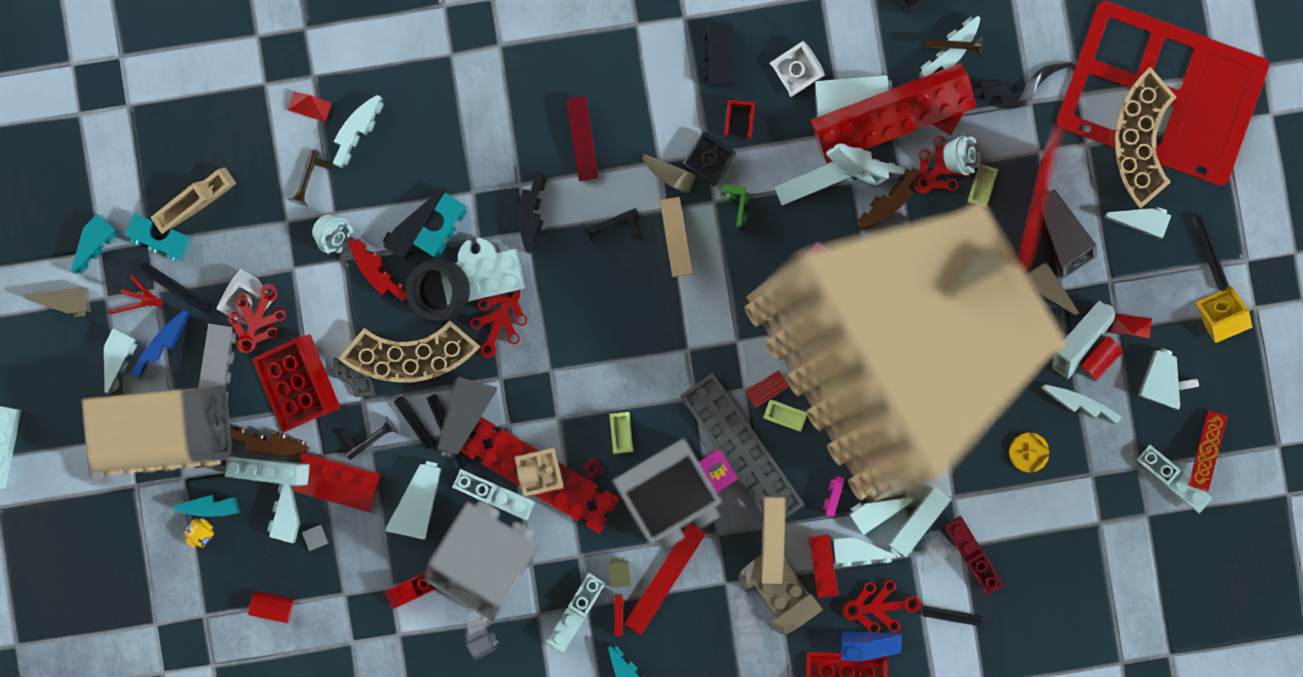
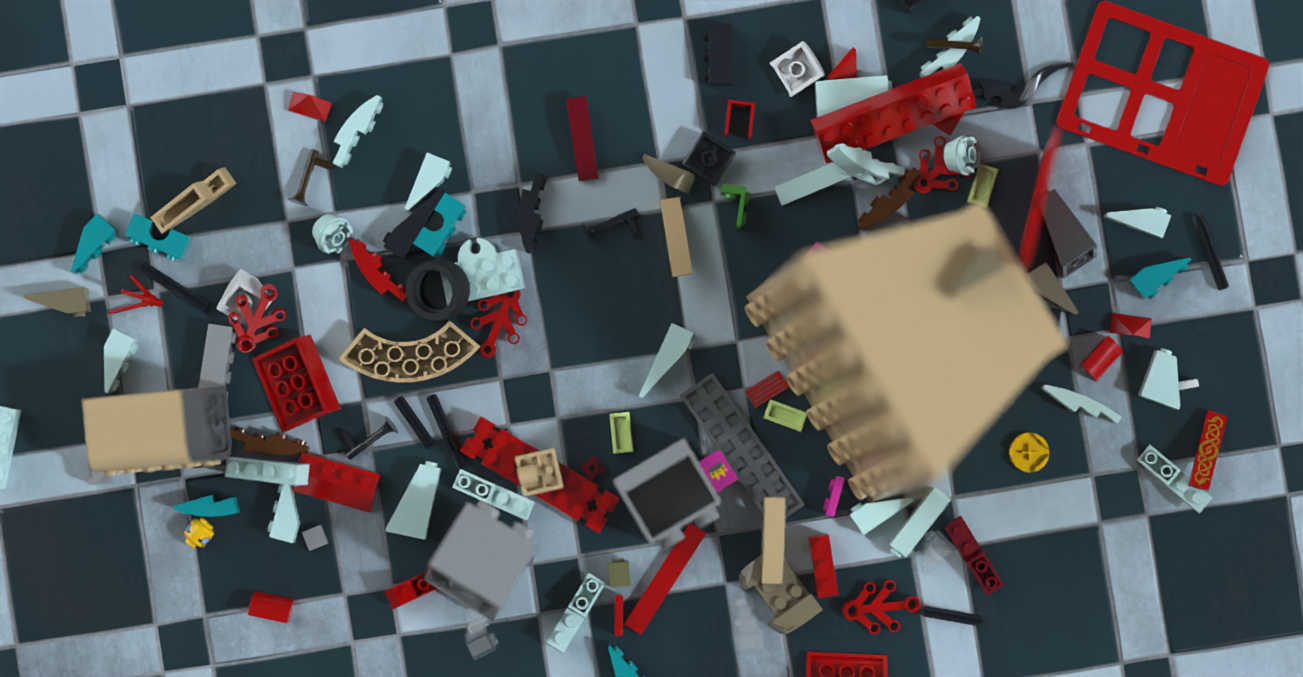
blue slope [131,310,190,378] -> none
dark grey tile [333,358,376,397] -> none
dark grey slope [436,377,497,458] -> none
light aqua slope [832,537,896,567] -> none
blue slope [840,631,902,661] -> none
light aqua slope [1052,301,1115,379] -> none
tan brick [1115,67,1177,209] -> none
yellow slope [1195,286,1252,343] -> none
none -> light aqua slope [405,153,452,211]
none -> light aqua slope [639,323,695,398]
none -> red slope [826,47,857,80]
none -> teal slope [1127,258,1191,300]

